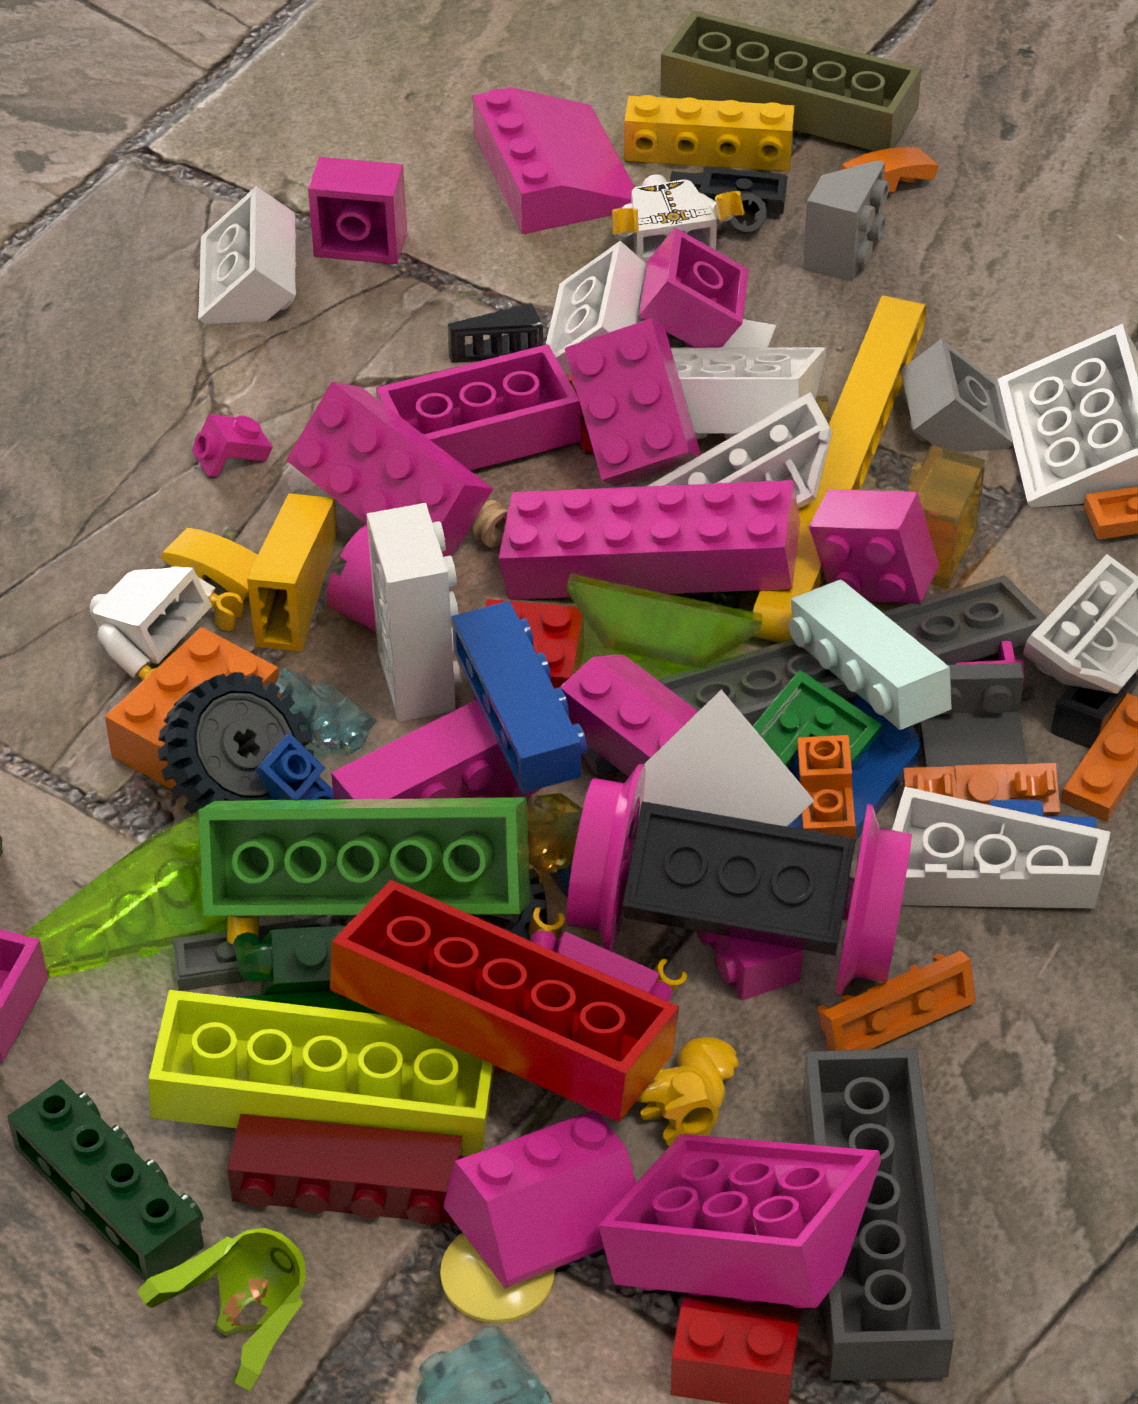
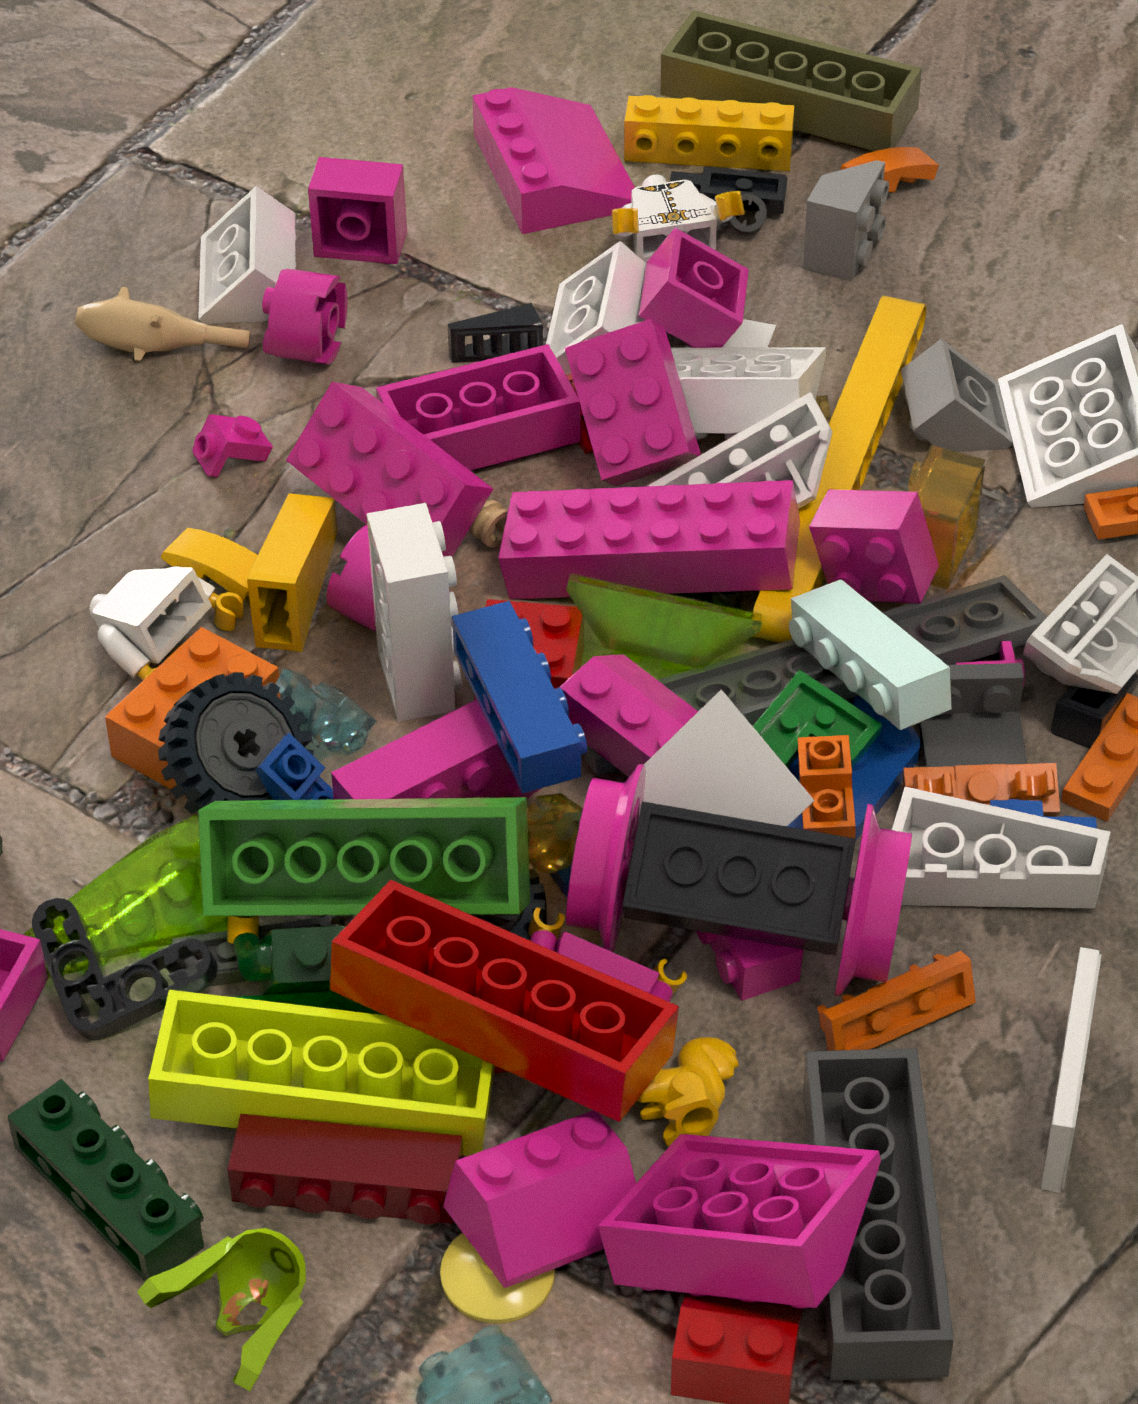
none -> black beam [32,898,218,1040]
none -> tan piece [75,287,251,362]
none -> dark pink brick [262,268,348,365]
none -> white tile [1041,947,1102,1193]

